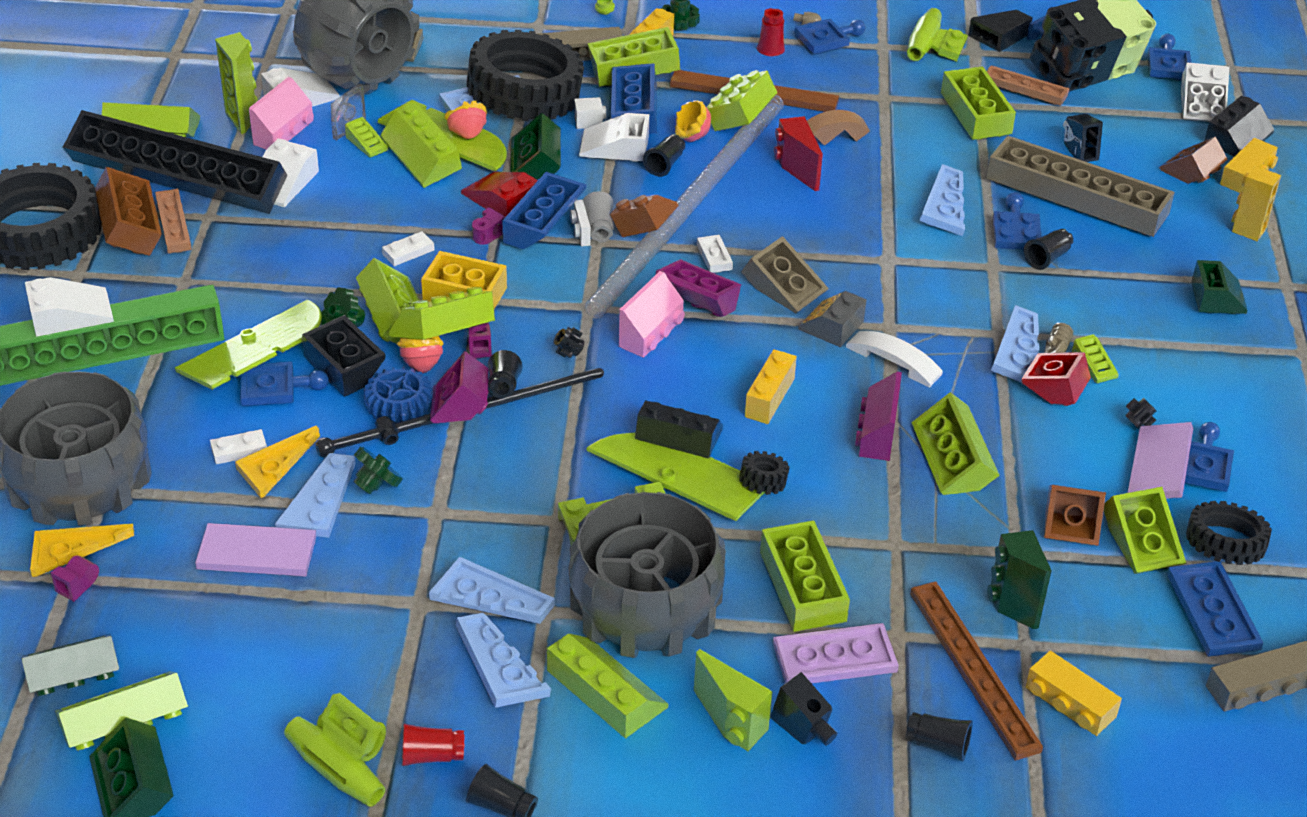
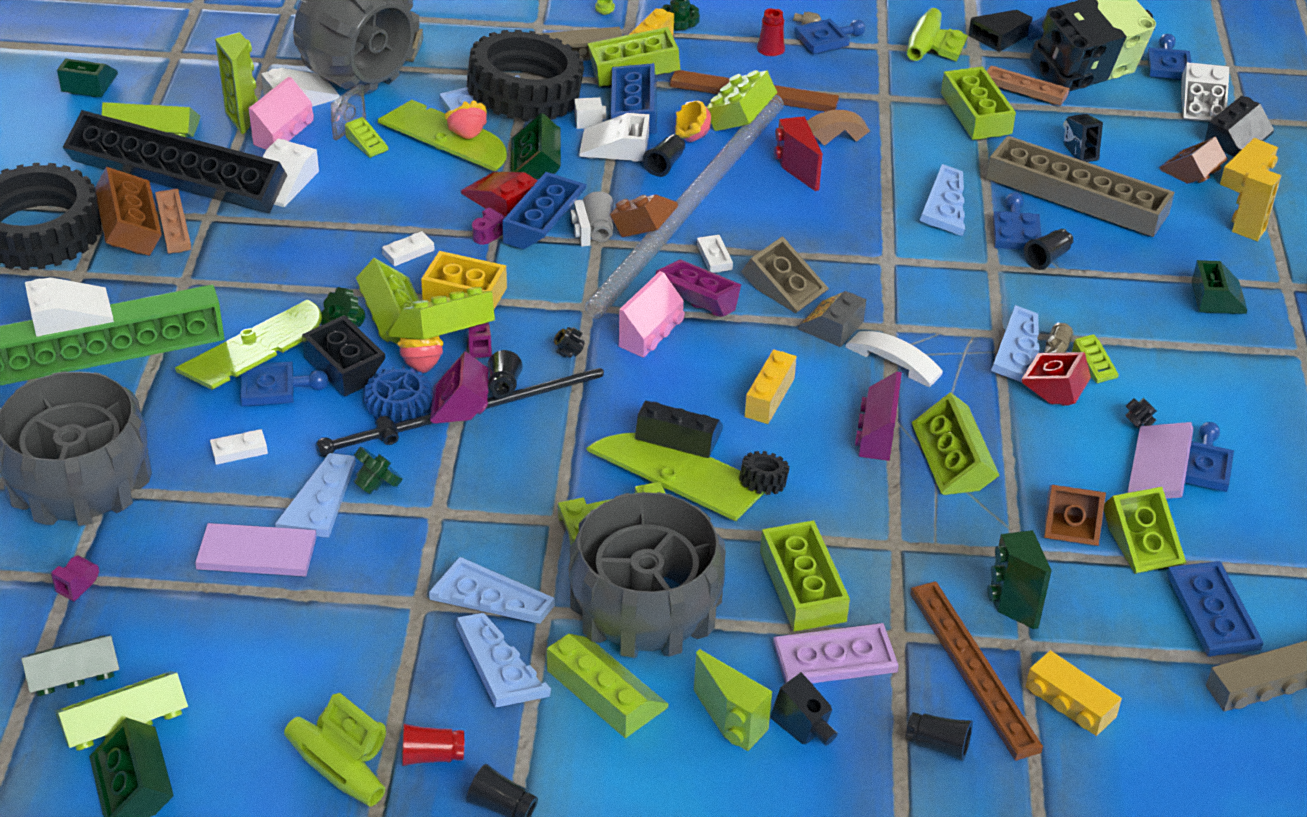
yellow wing [30,524,134,577] -> none
yellow wing [235,426,320,498] -> none
lime slope [381,100,462,188] -> none
black tyre [1186,501,1272,565] -> none
none -> dark green slope [57,58,118,97]

